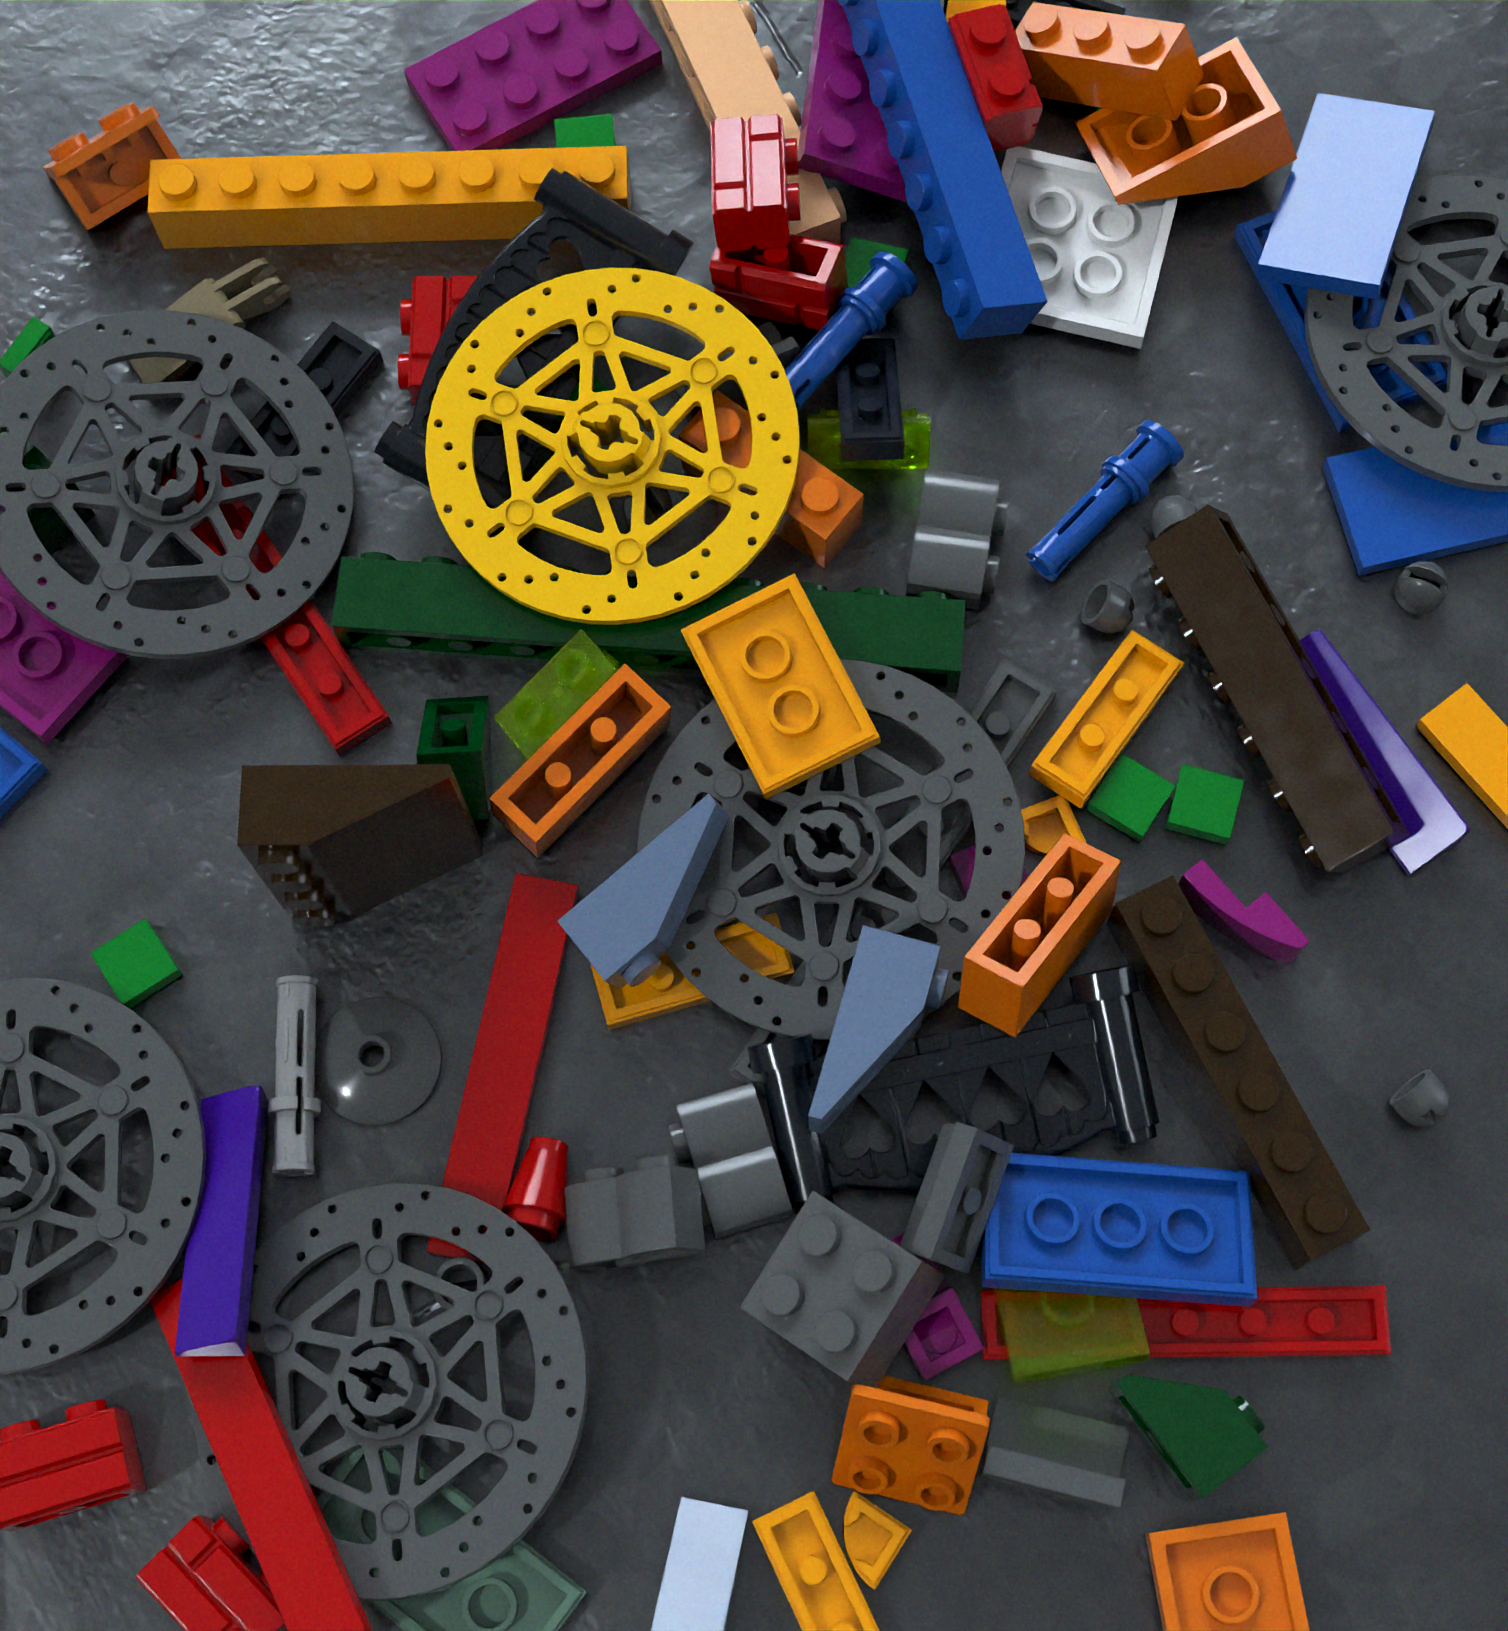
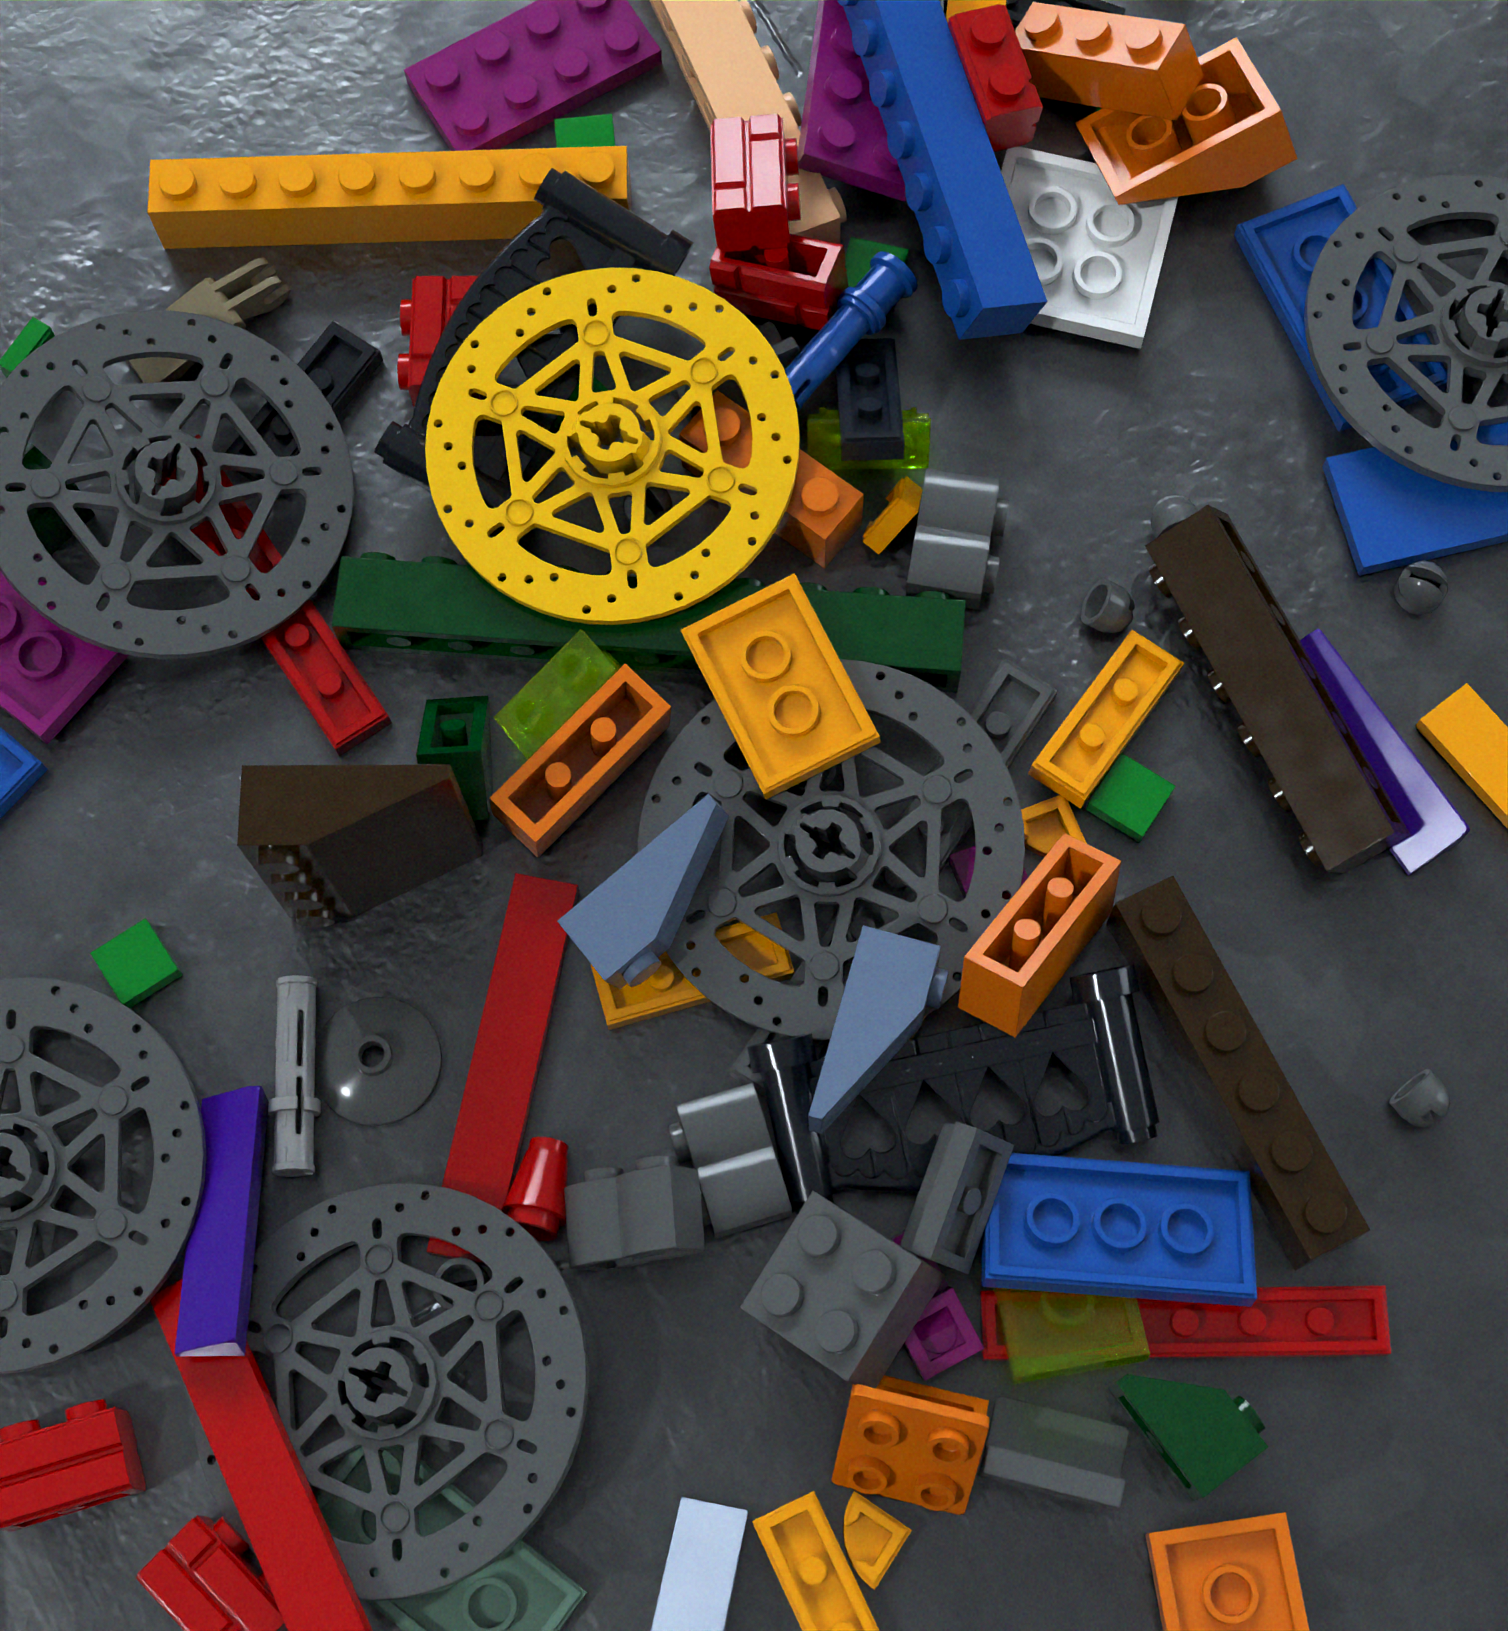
orange bracket [43,102,181,230] -> none
blue pin [1026,420,1184,581] -> none
green tile [1165,764,1245,845] -> none
magenta slope [1178,859,1310,965] -> none
tile [1257,93,1435,300] -> none
none -> light orange tile [863,476,923,555]

